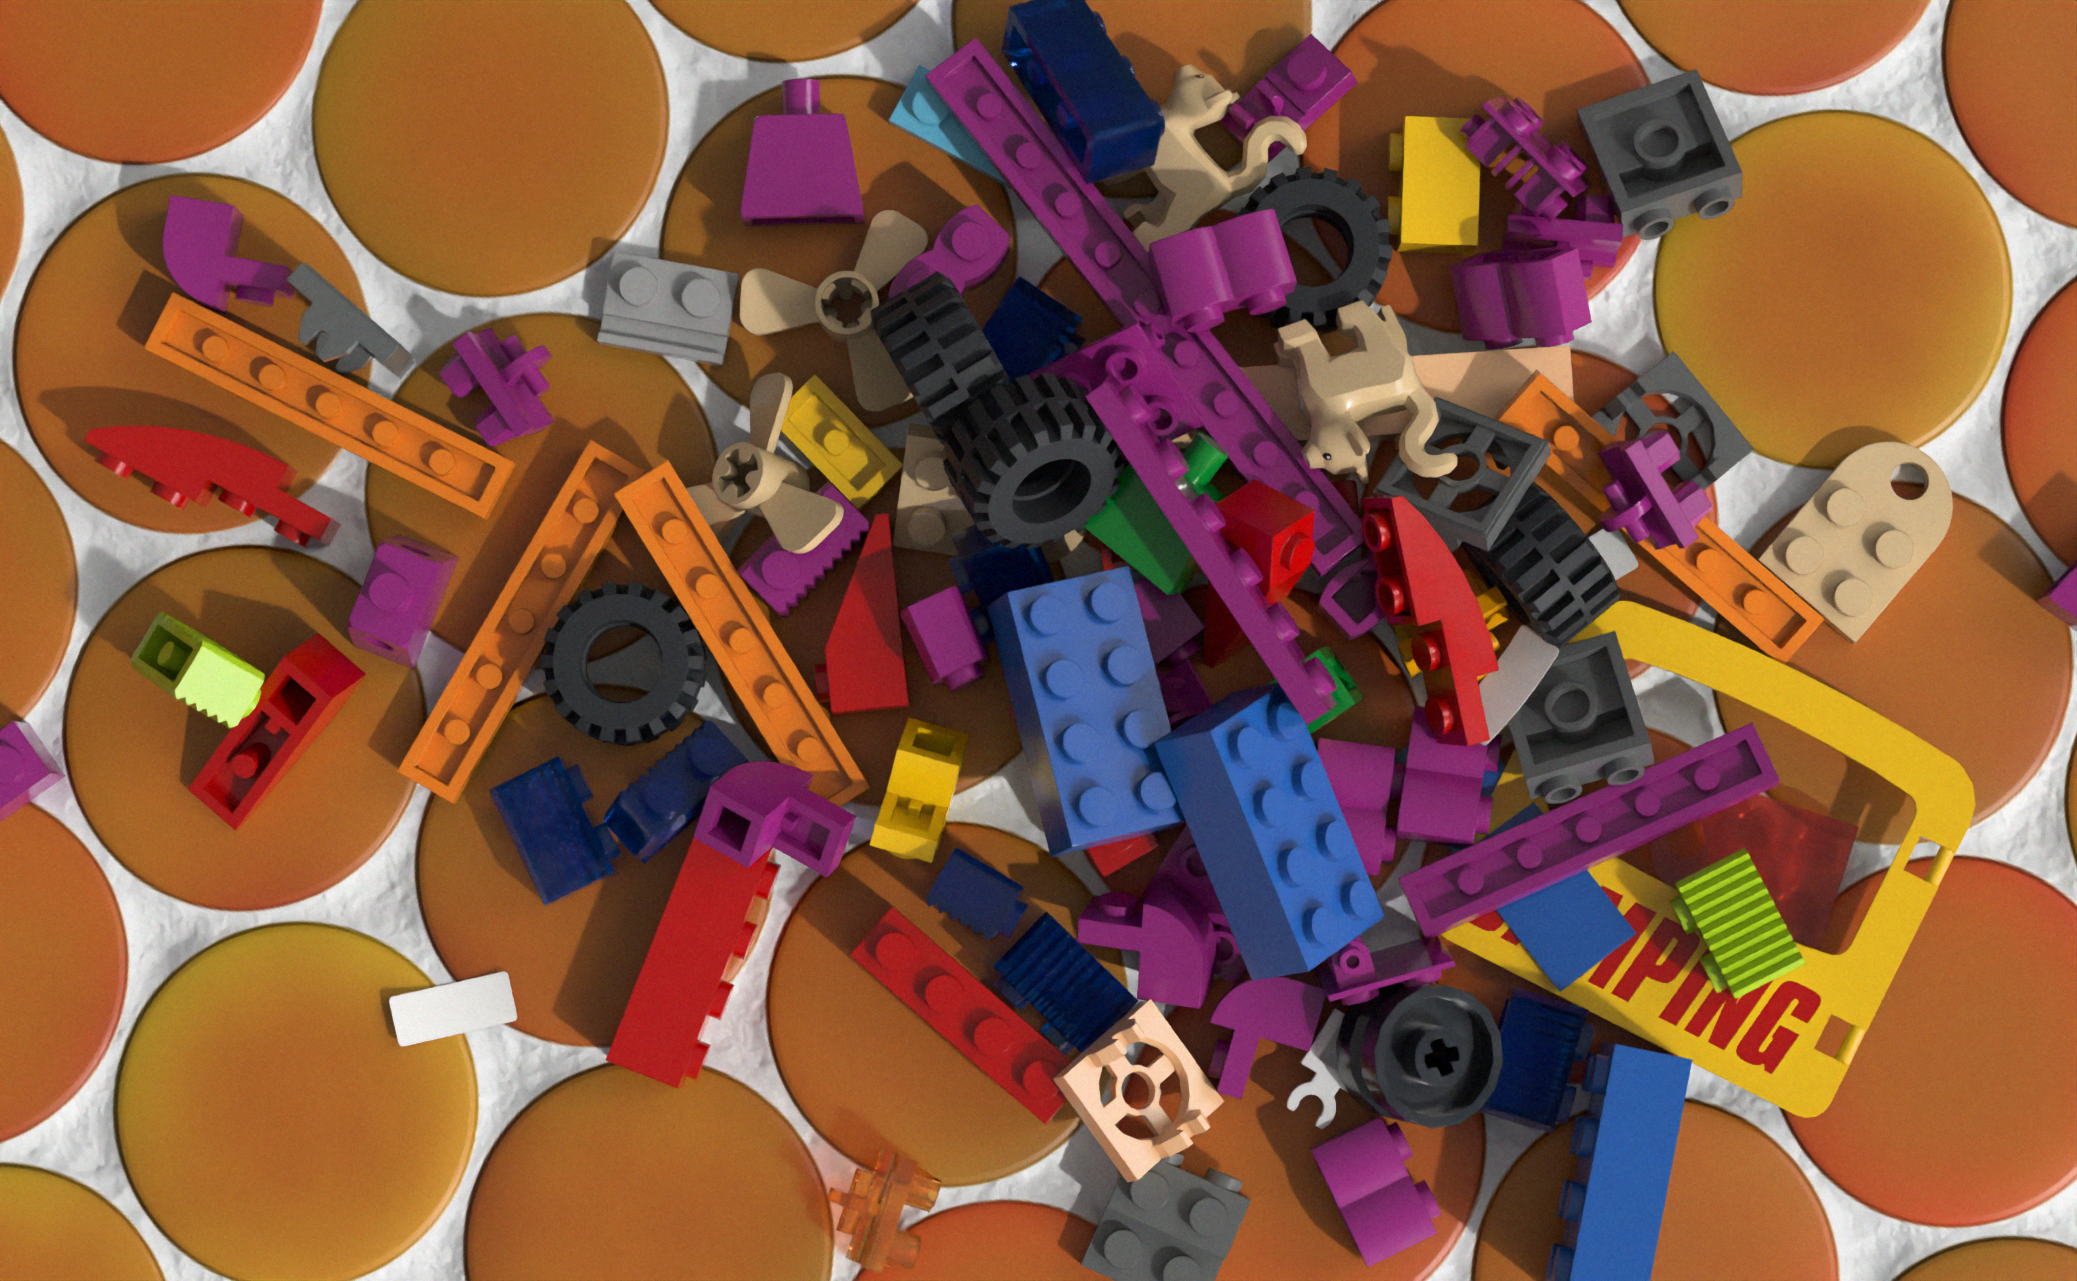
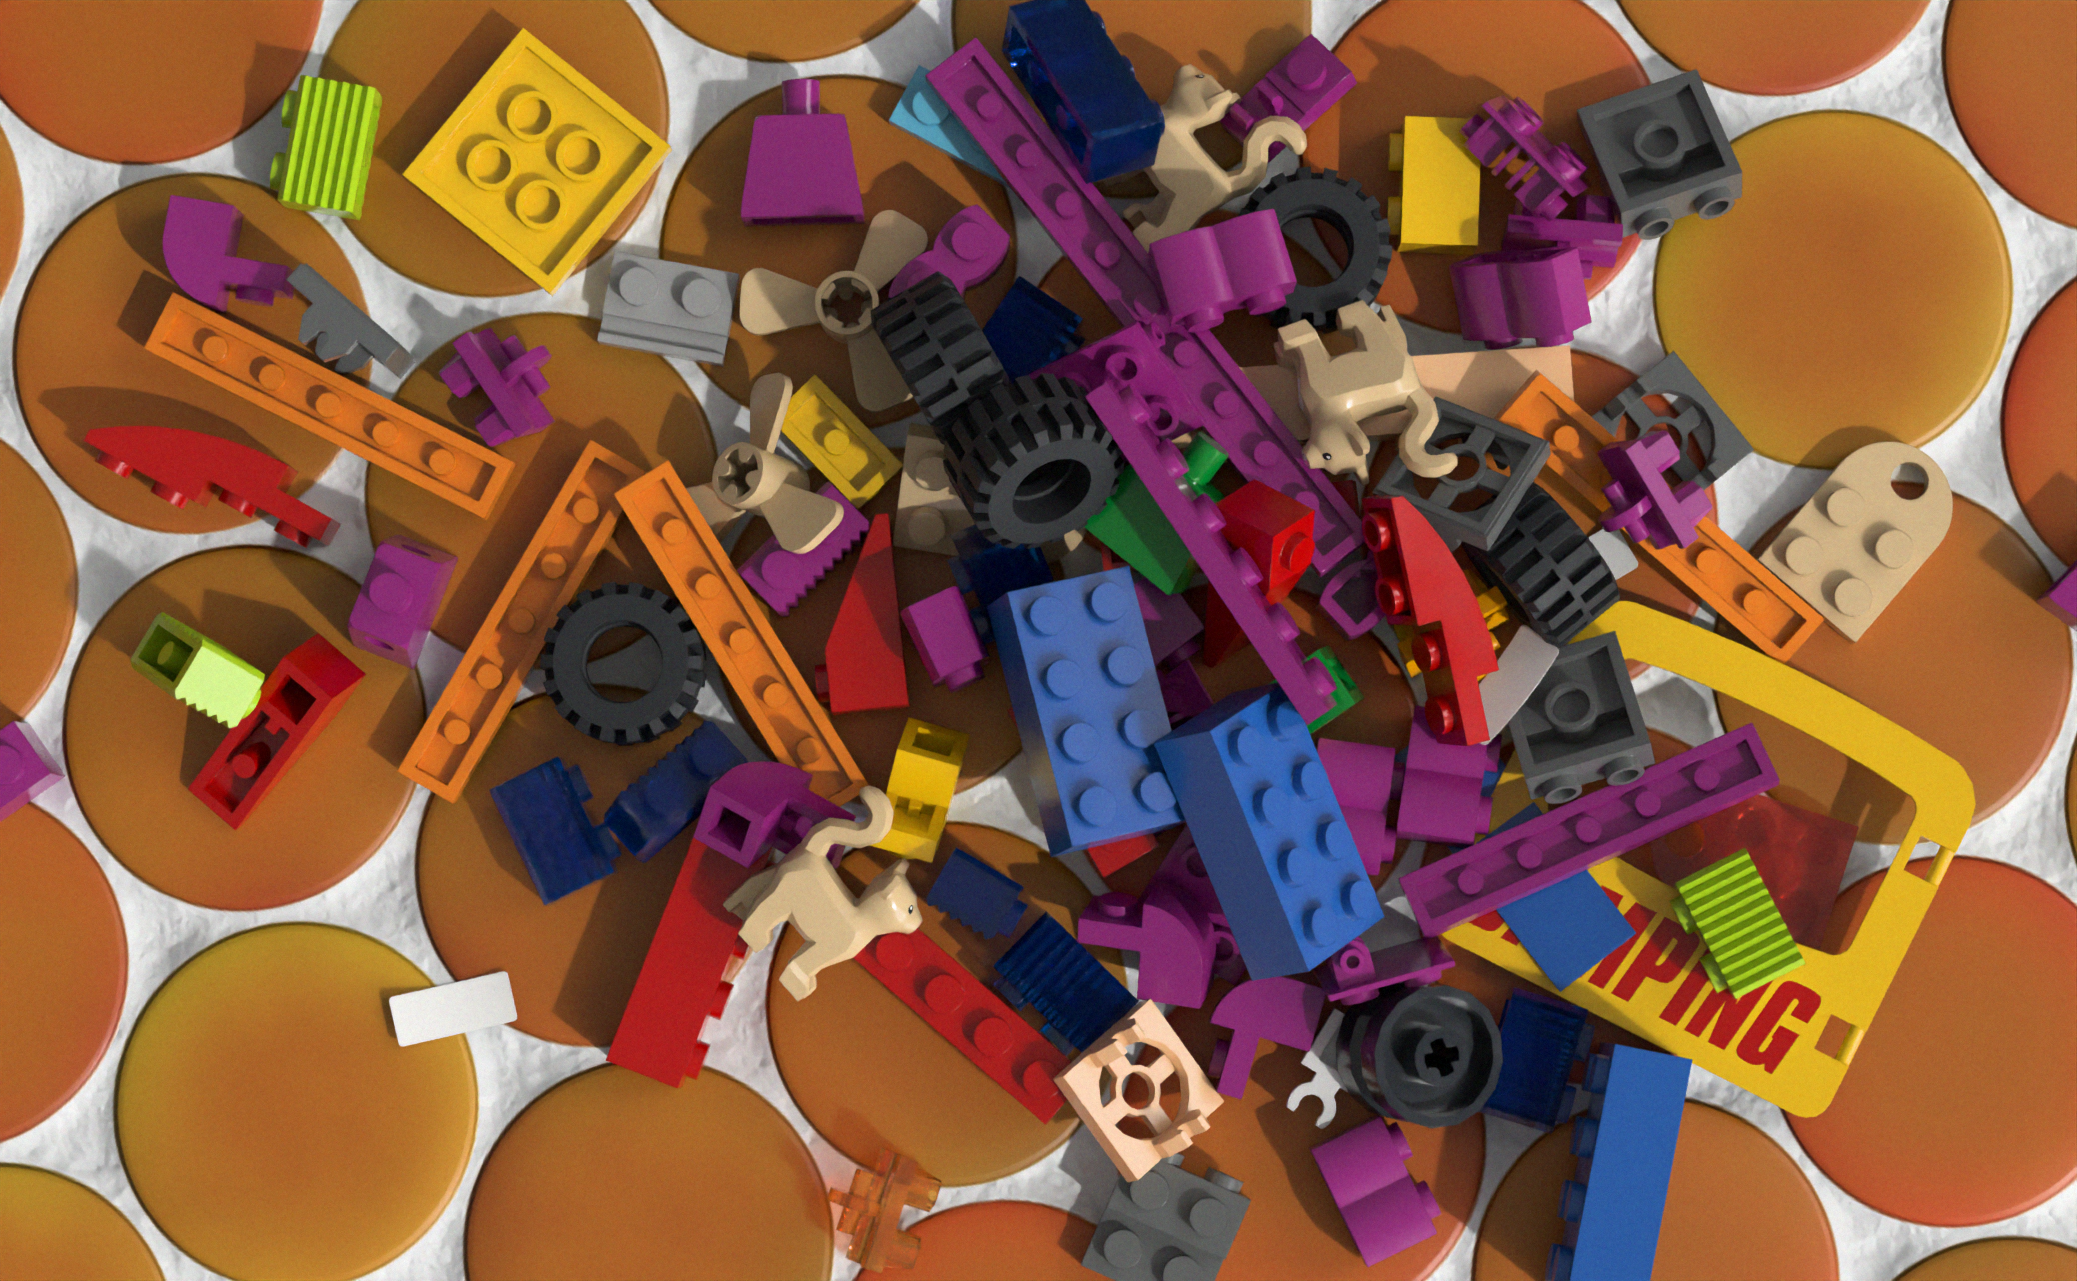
none -> lime brick [270,75,382,220]
none -> yellow plate [402,28,672,297]
none -> tan animal [723,785,923,1001]

